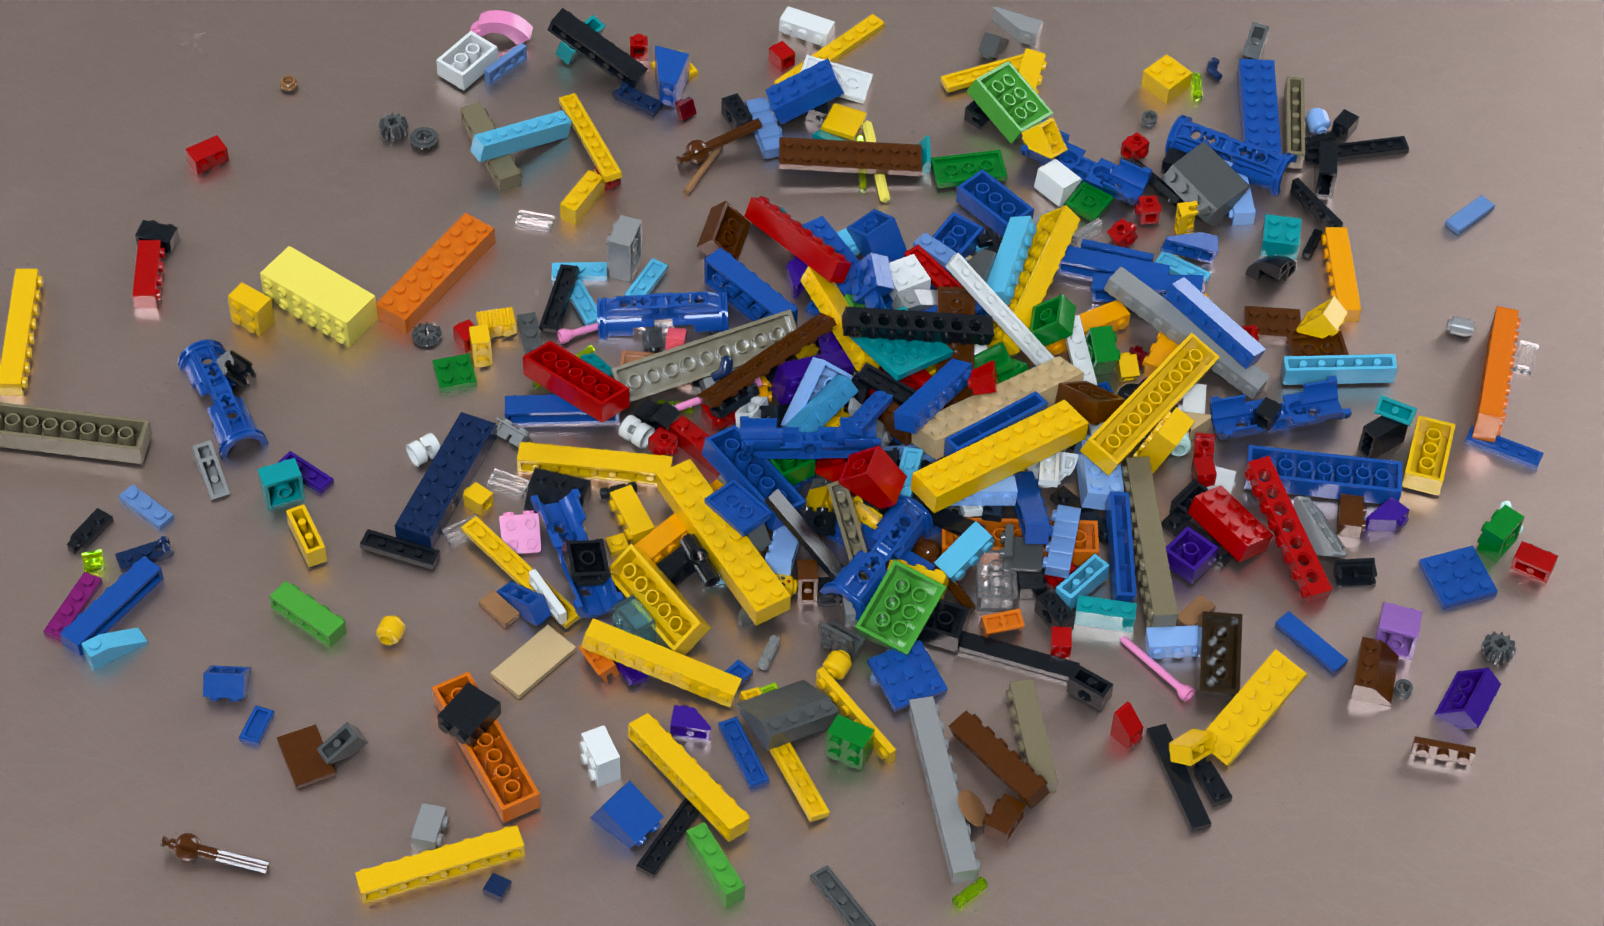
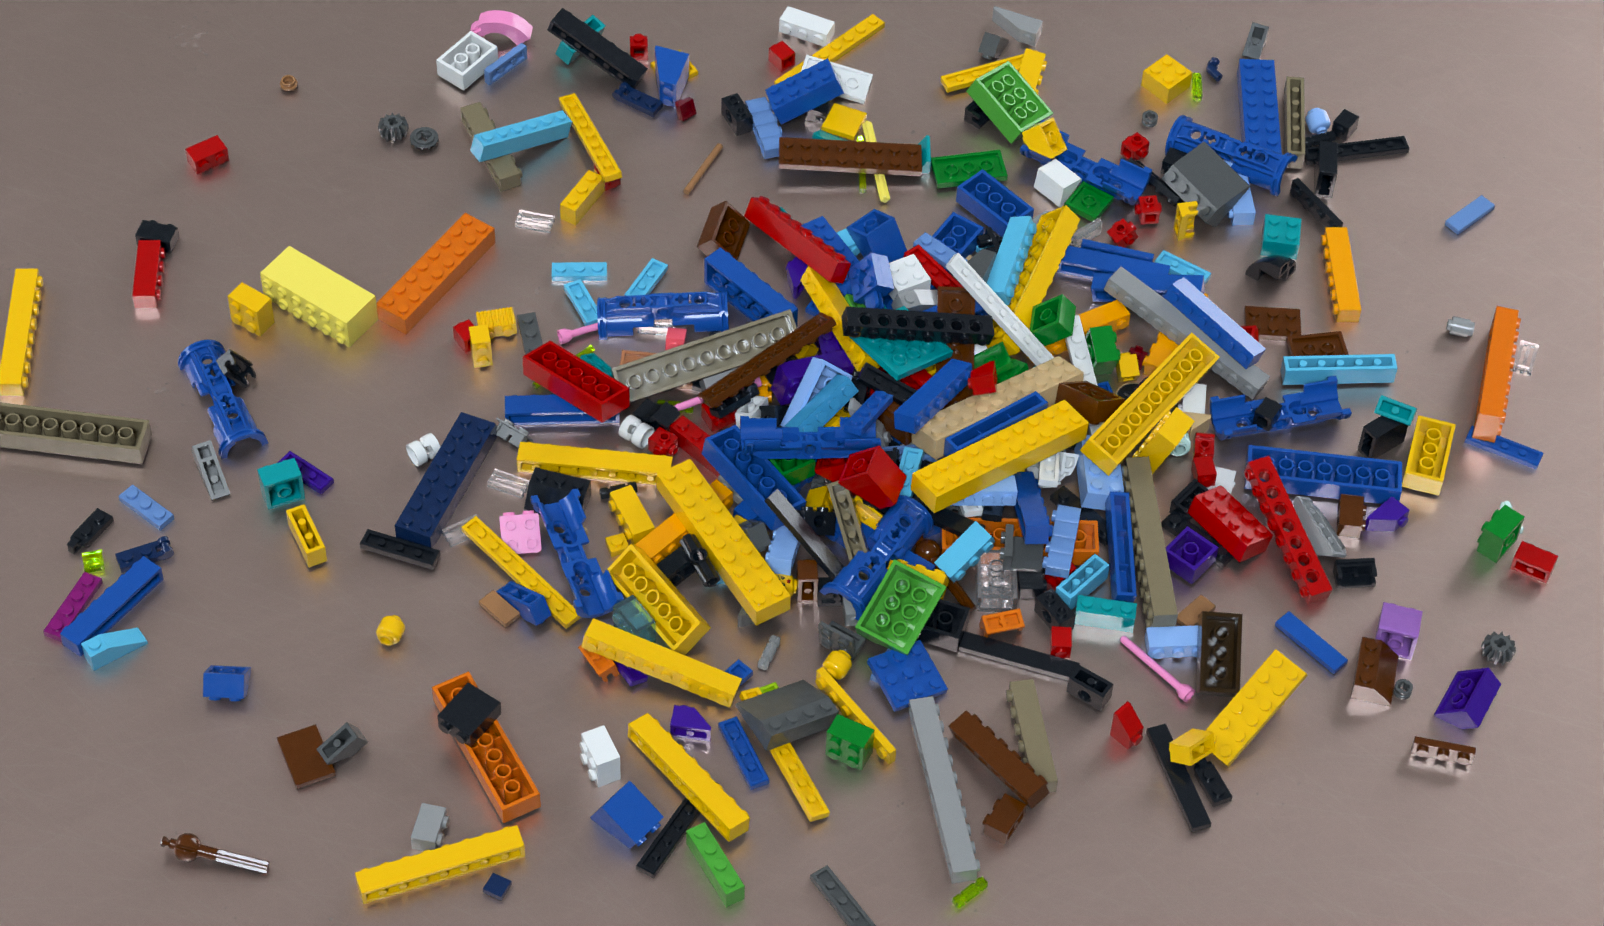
blue tile [239,705,275,747] -> none
bright green brick [269,581,346,648] -> none
dark grey gear [412,322,442,347] -> none
green plate [432,353,477,393] -> none
yellow brick [463,482,494,517] -> none
tan tile [491,625,576,699] -> none
white tile [529,569,567,625] -> none
black plate [539,264,580,333] -> none
black slope [561,539,610,587] -> none
light grey brick [606,215,642,283] -> none
black brick [641,328,664,352] -> none
reddish brown piece [676,118,762,165] -> none
blue tile [704,479,773,537] -> none
dark blue arm [711,356,733,382] -> none
medium nougat piece [958,790,987,827] -> none
blue slope [1160,232,1218,264] -> none
yellow slope [1296,296,1348,339] -> none
black axle [1302,229,1323,258] -> none
blue plate [1418,545,1498,609] -> none

